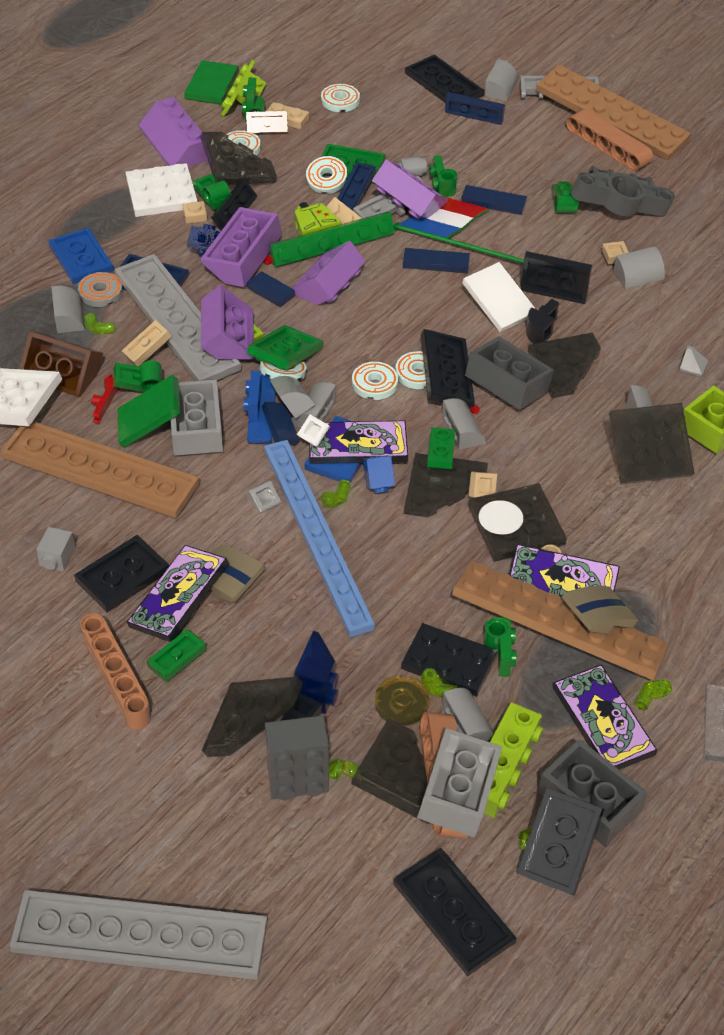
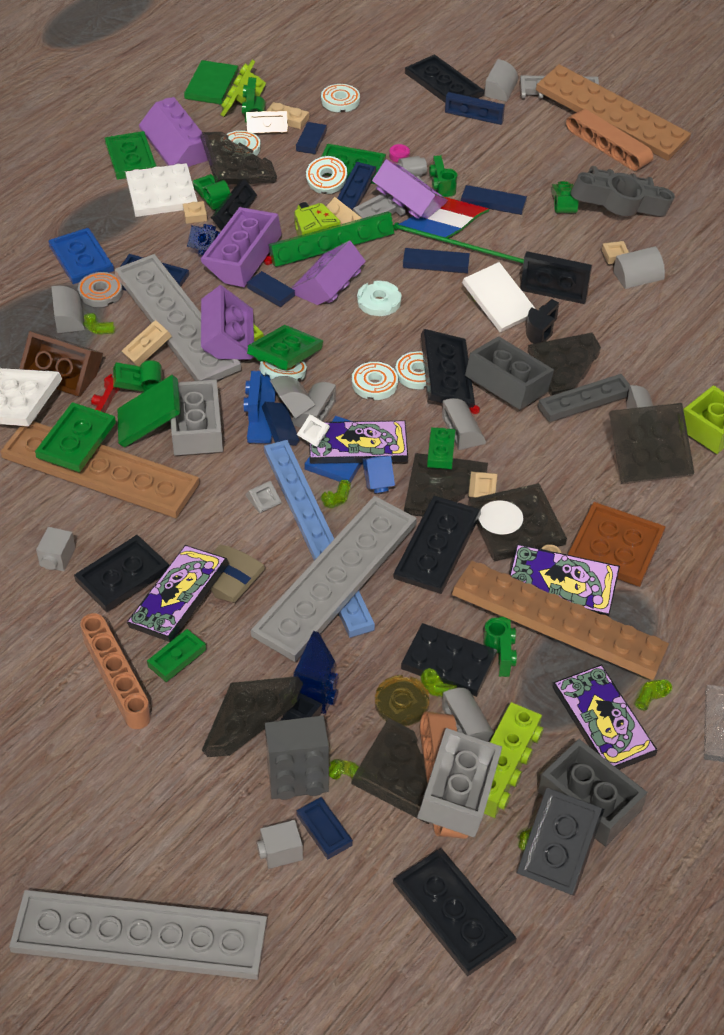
dark tan slope [562,586,638,634] -> none
light grey slope [679,346,708,377] -> none
none -> green plate [35,402,116,472]
none -> green tile [104,131,157,180]
none -> light grey plate [251,496,417,662]
none -> light grey brick [256,820,303,869]
none -> dark blue tile [296,122,327,154]
none -> dark blue tile [296,797,353,860]
none -> light aqua tile [357,281,402,316]
none -> dark pink tile [389,144,410,163]
none -> black tile [393,496,481,594]
none -> dark grey plate [538,374,630,422]
none -> dark orange plate [568,502,666,587]

